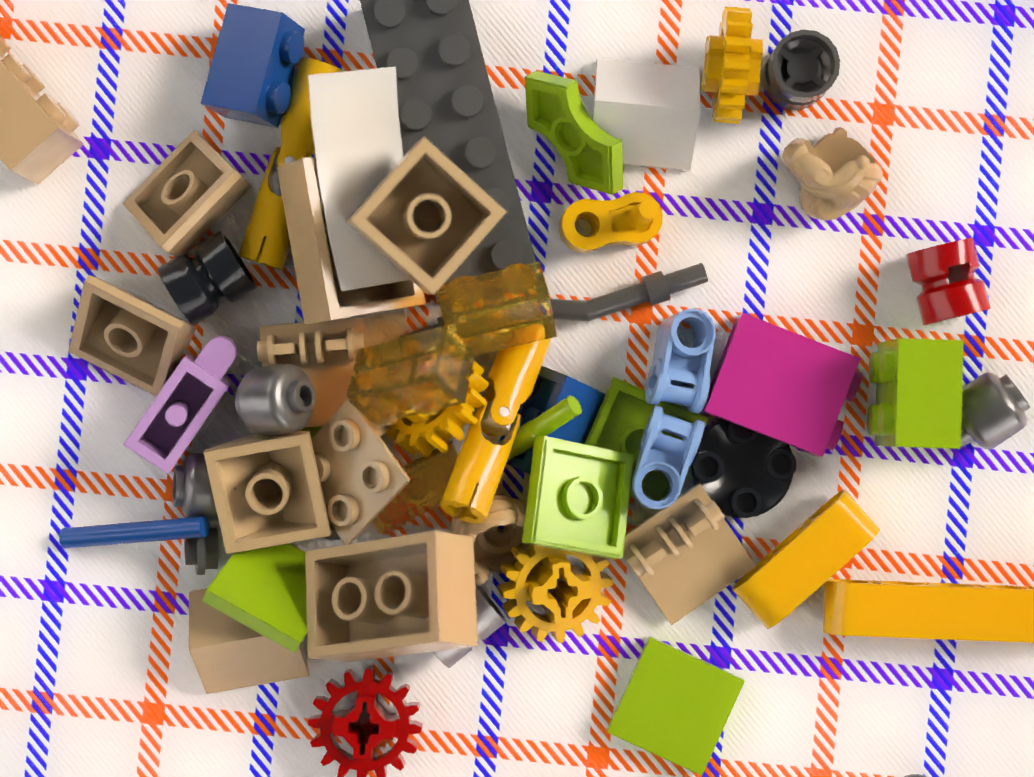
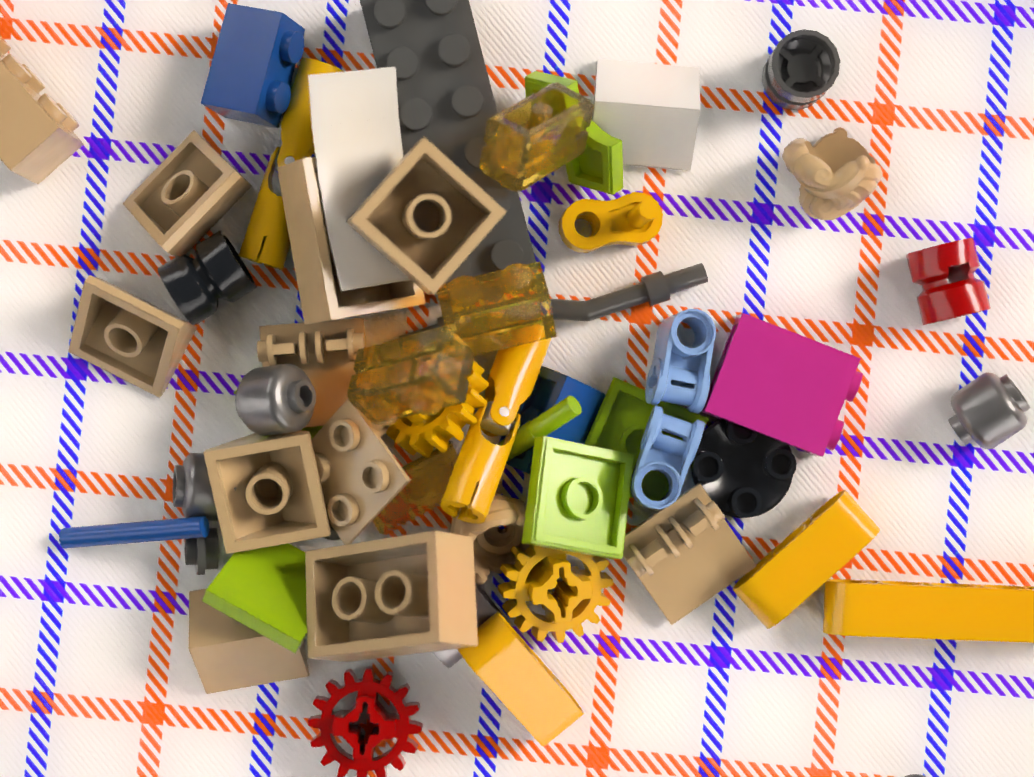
lavender brick [123,335,238,474] -> none
lime tile [606,636,745,776] -> none
yellow gear [702,6,763,124] -> none
lime brick [867,338,964,449] -> none
none -> yellow beam [457,612,584,747]
none -> clear yellow brick [479,82,594,192]

